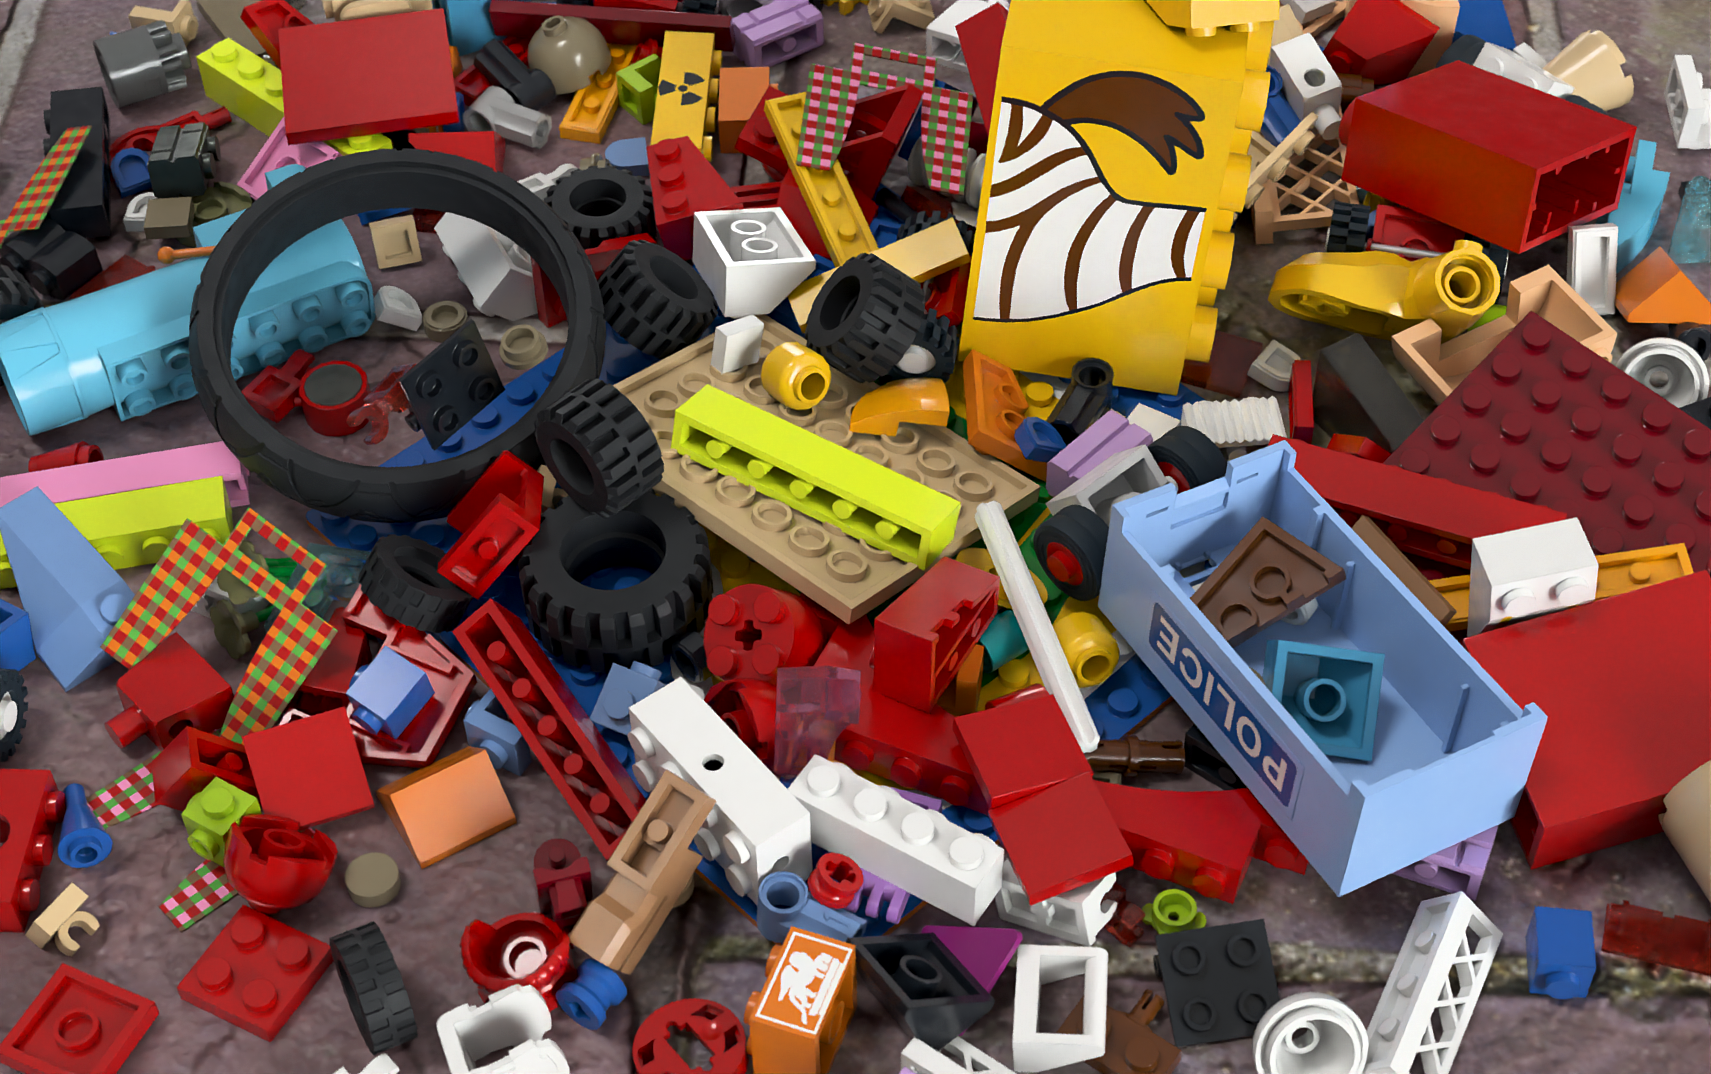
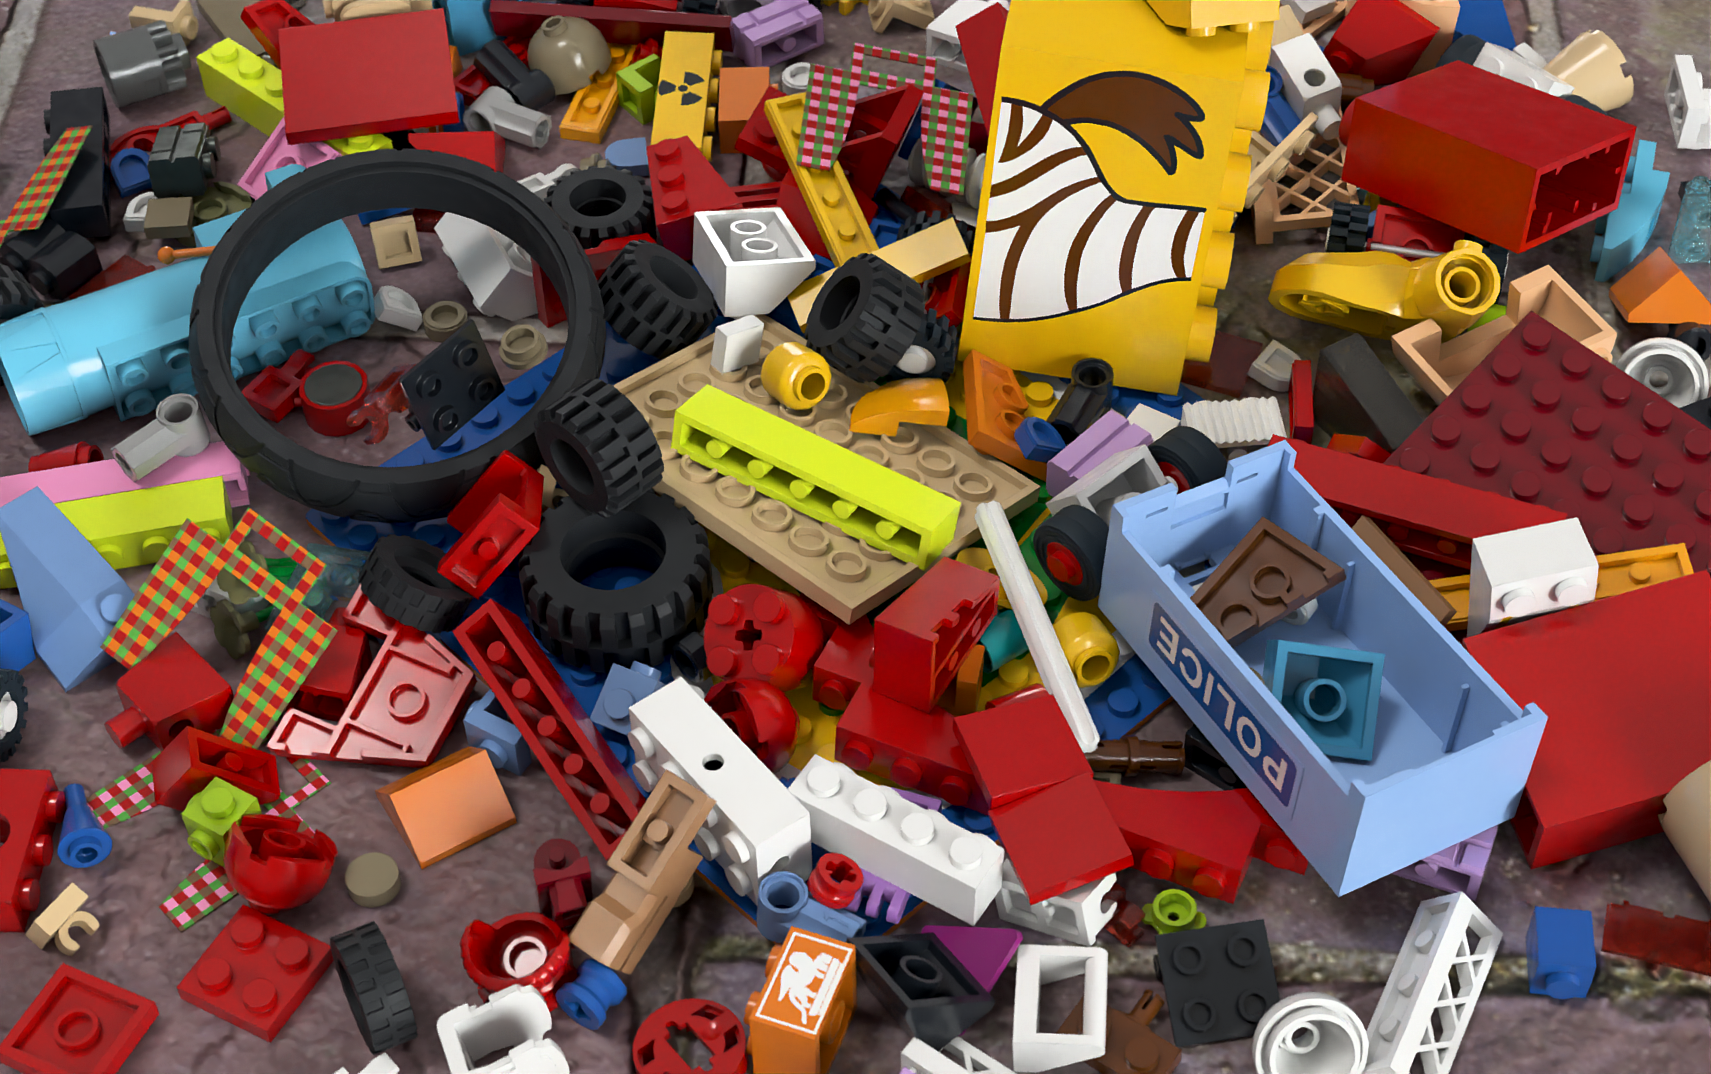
red tile [241,706,375,831] -> none
brick [346,645,435,740] -> none
clear pink arch [774,666,861,777] -> none
white tile [1567,223,1618,315] -> none
none -> light grey piece [111,393,210,482]
none -> white tile [782,63,810,95]

